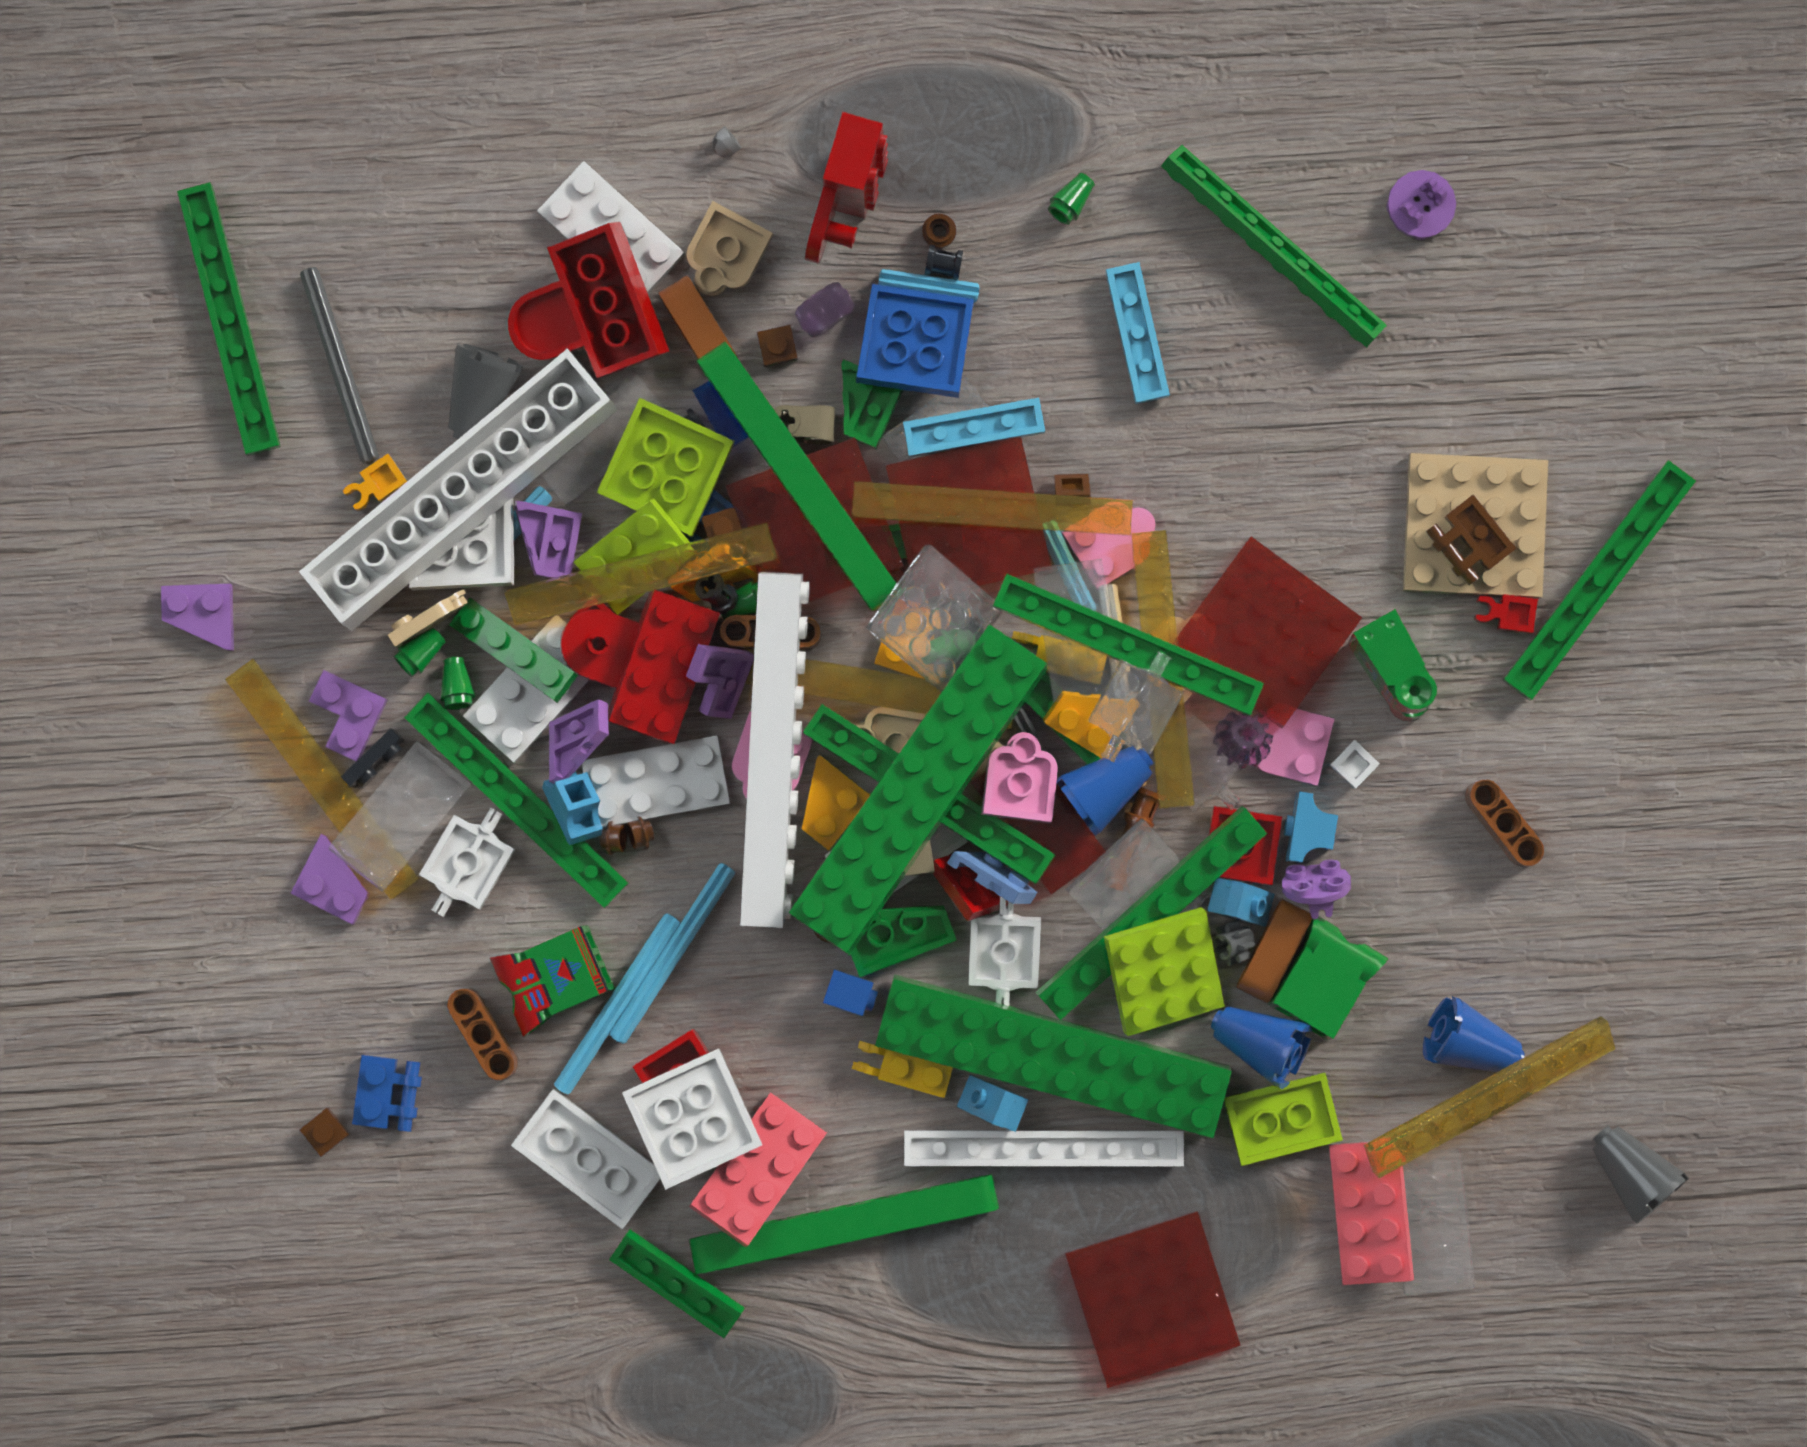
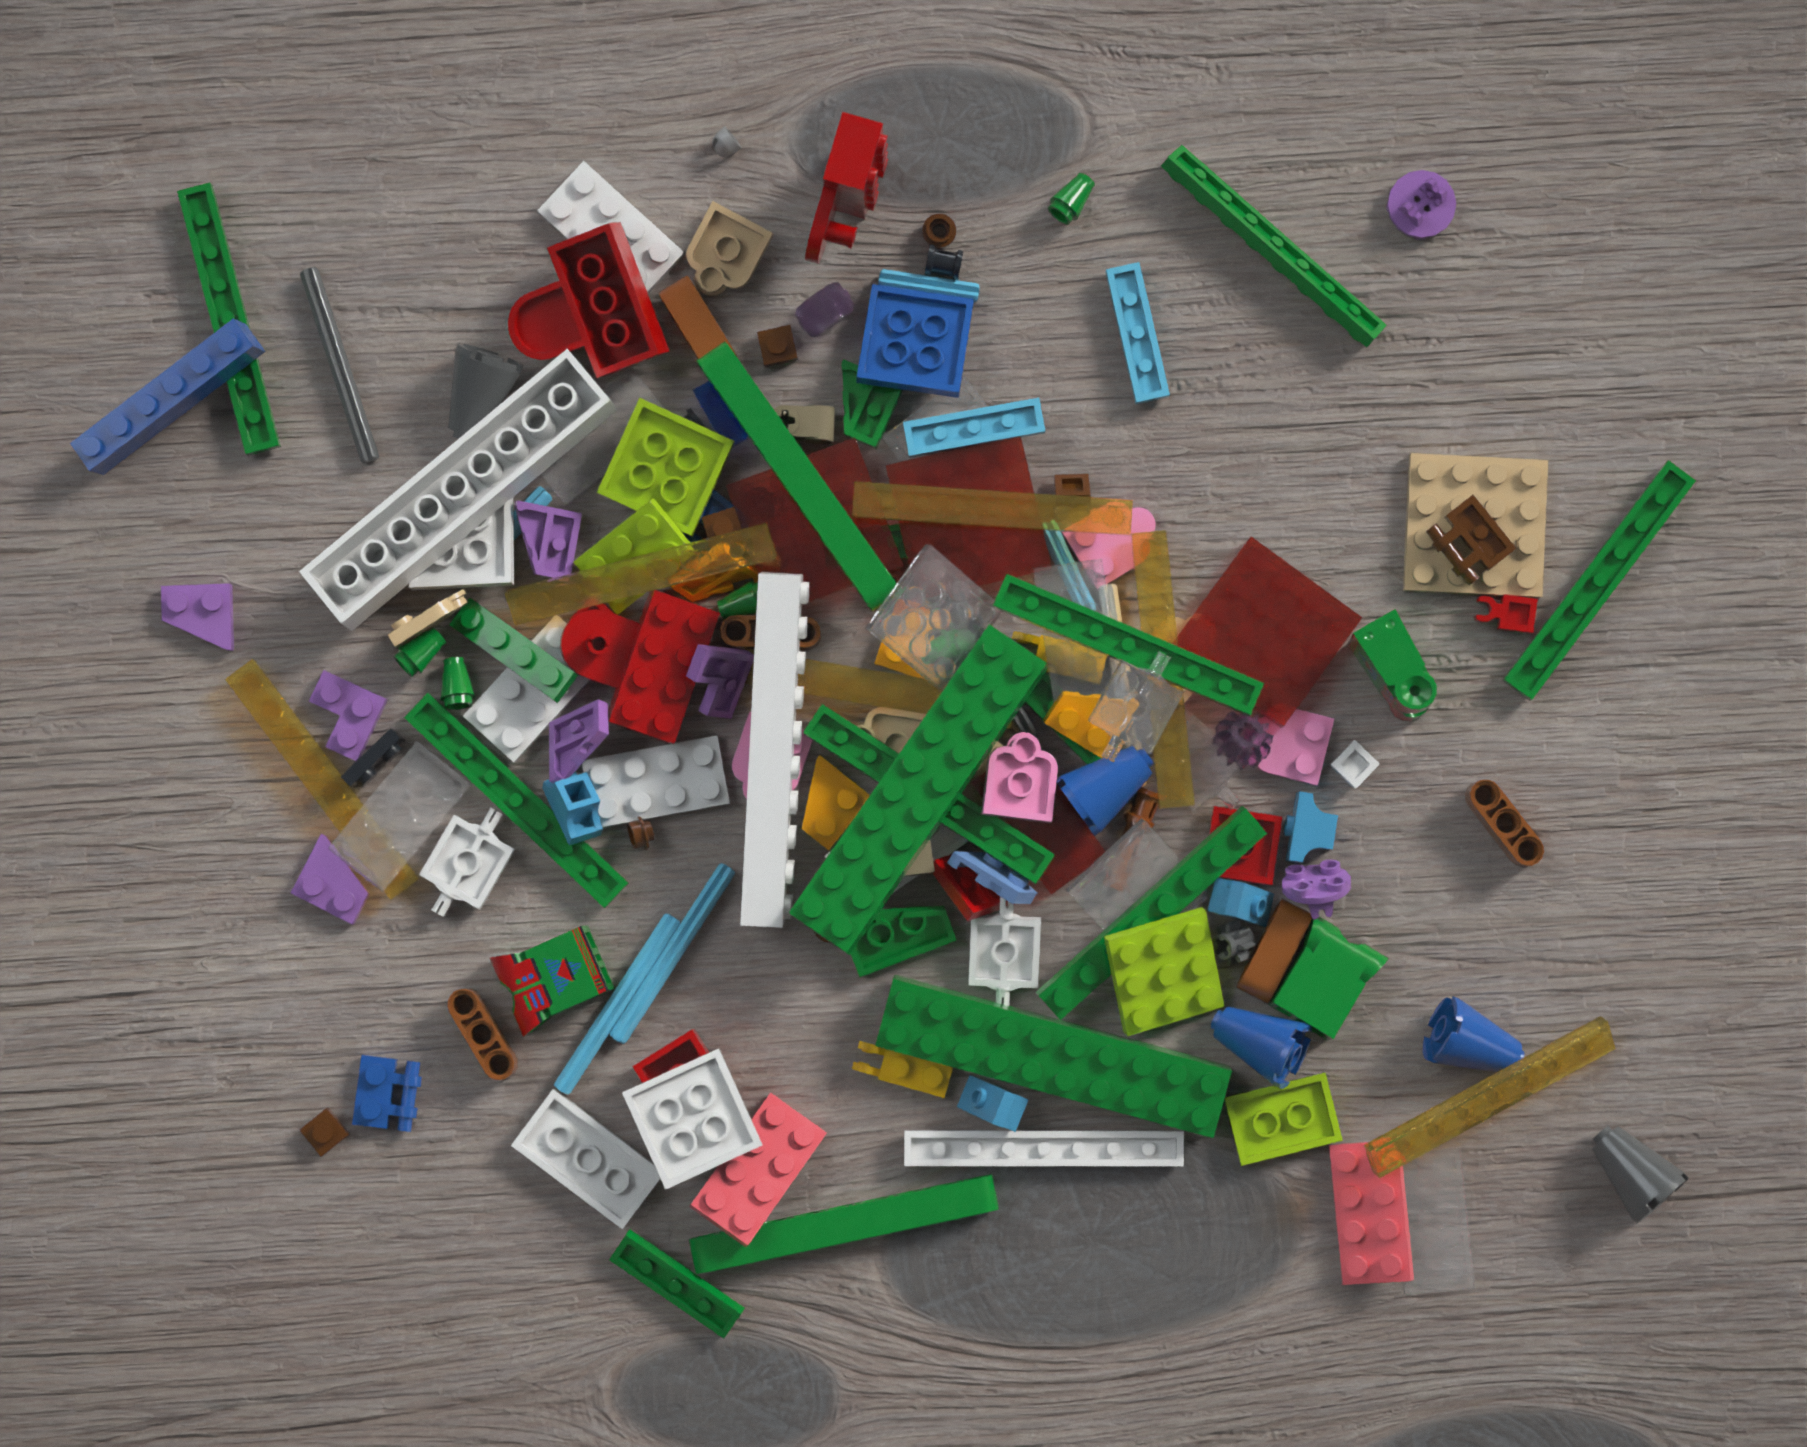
light orange plate [343,454,407,511] -> none
reddish brown plate [600,821,627,855] -> none
black bush [694,571,739,614] -> none
blue brick [823,969,878,1016] -> none
clear red plate [1065,1211,1241,1388] -> none
none -> blue brick [70,318,266,475]

